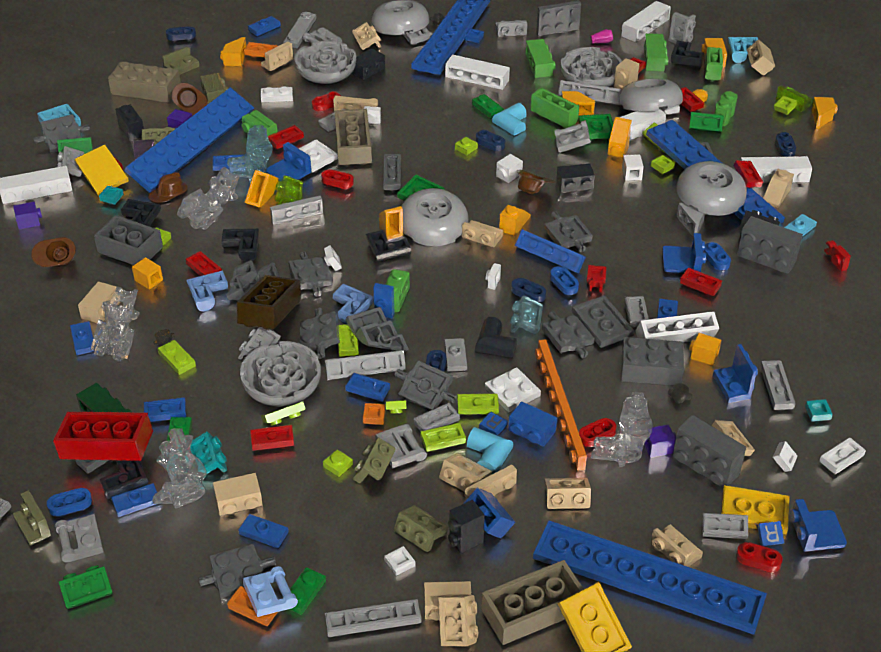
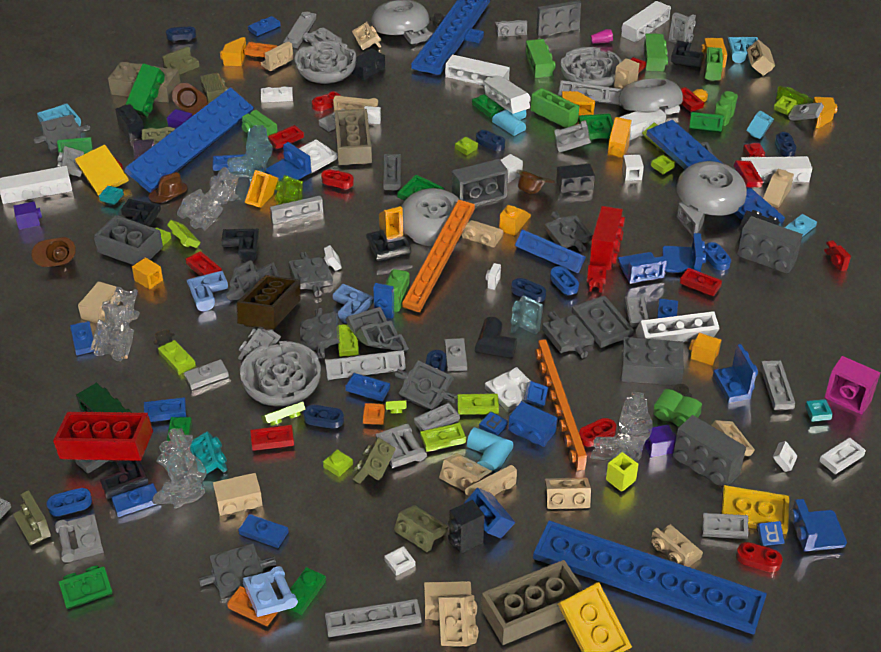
none -> green brick [125,63,165,117]
none -> lime plate [167,220,201,248]
none -> light grey plate [184,360,229,390]
none -> dark blue plate [303,405,344,428]
none -> orange plate [402,200,475,312]
none -> dark grey brick [452,159,508,206]
none -> white brick [483,75,530,114]
none -> blue tile [524,381,548,407]
none -> red brick [590,206,625,270]
none -> neon yellow brick [606,452,639,492]
none -> blue bracket [618,252,667,283]
none -> bright green brick [653,389,702,427]
none -> red plate [743,143,766,157]
none -> medium azure brick [746,110,774,139]
none -> light grey plate [788,102,824,121]
none -> dark pink brick [824,356,881,415]

